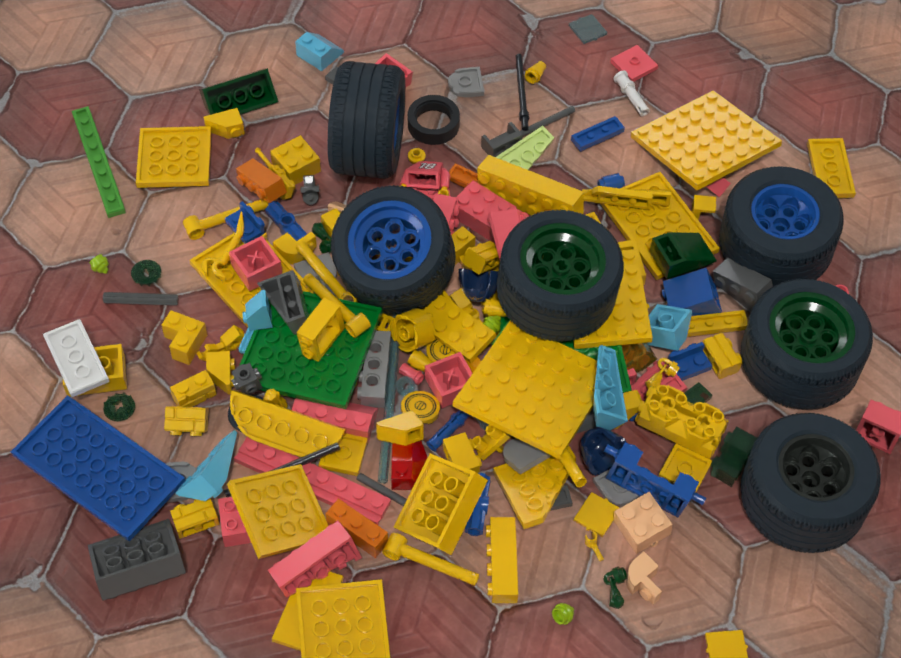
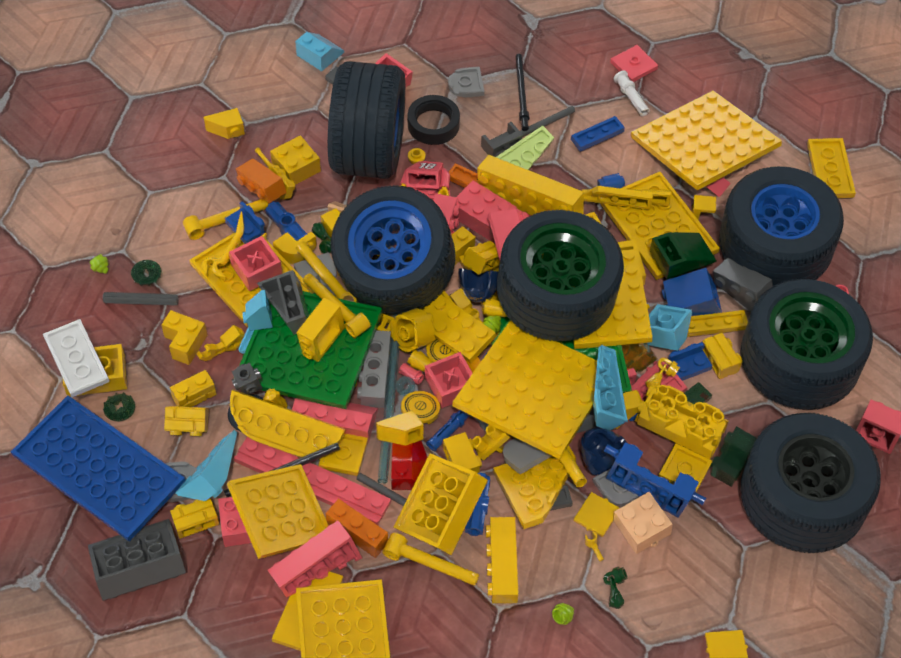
bright green tile [72,106,126,218] -> none
yellow plate [136,126,212,188] -> none
dark green slope [199,68,279,115] -> none
yellow slope [206,351,235,395] -> none
dark grey hips [300,175,319,205] -> none
yellow cone [525,61,546,84] -> none
clear light blue piece [568,14,607,44] -> none
light nougat brick [626,551,662,605] -> none

